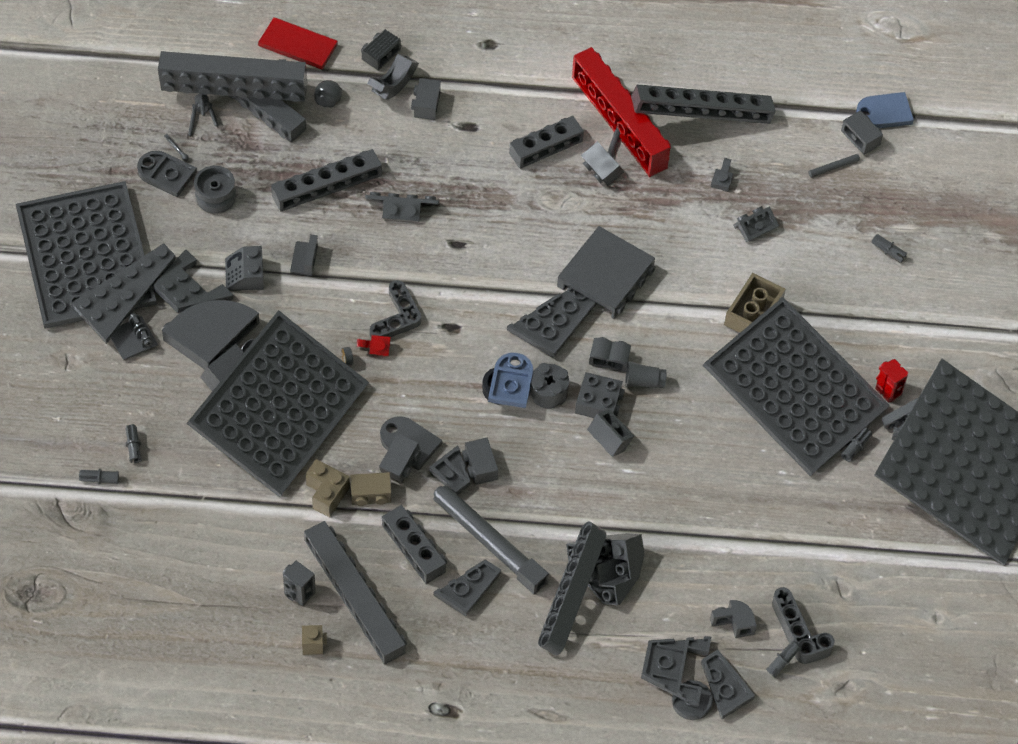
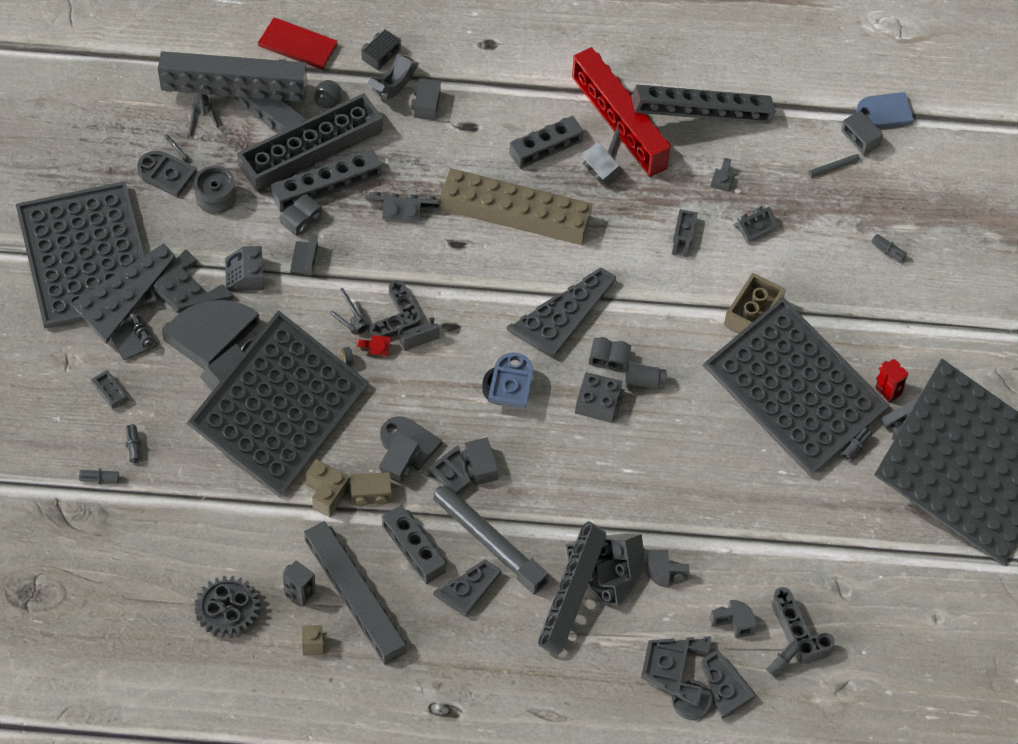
dark grey brick [530,363,569,409] -> none
dark grey panel [557,226,656,319] -> none
dark grey brick [587,409,634,457] -> none
none -> dark grey plate [91,370,129,410]
none -> dark grey gear [194,576,261,638]
none -> dark grey brick [237,93,383,192]
none -> dark grey brick [280,194,322,236]
none -> dark grey plant [330,288,370,334]
none -> dark grey hinge [397,317,440,351]
none -> dark tan brick [440,168,593,245]
none -> dark grey brick [647,550,689,587]
none -> dark grey hinge [672,209,698,257]

